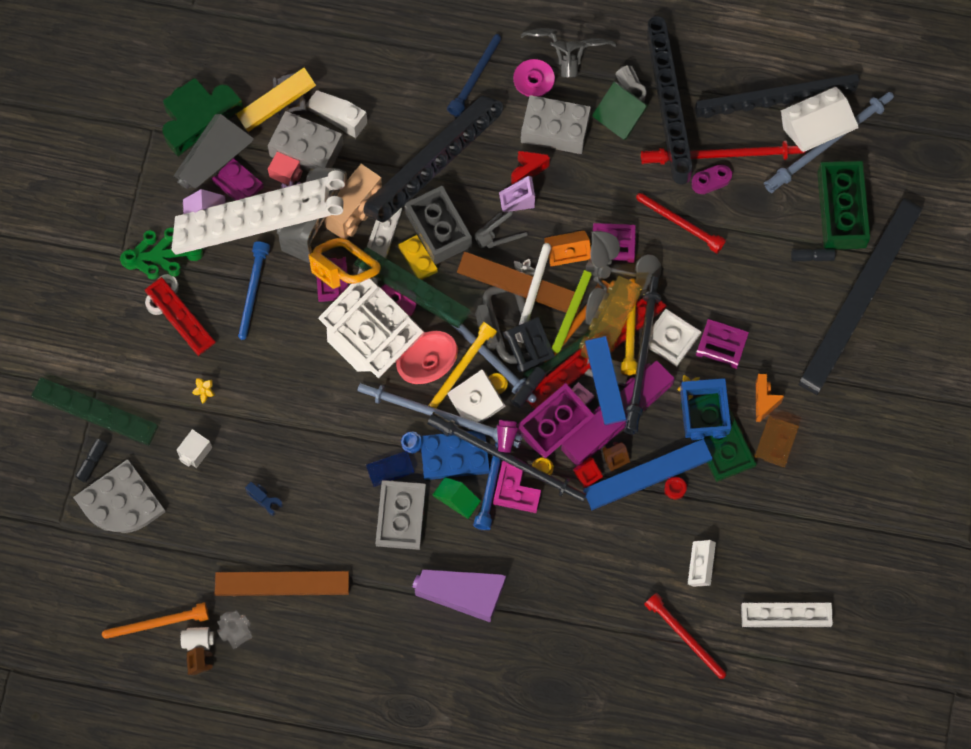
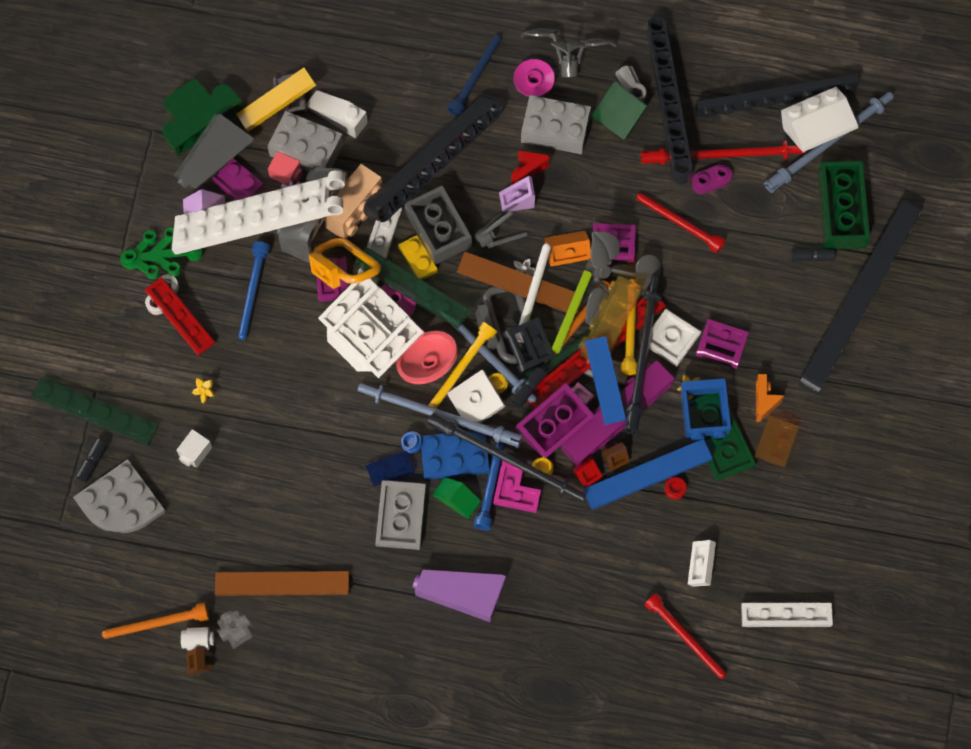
dark blue plate [245,482,283,516] -> none
magenta cone [497,420,518,453] -> none

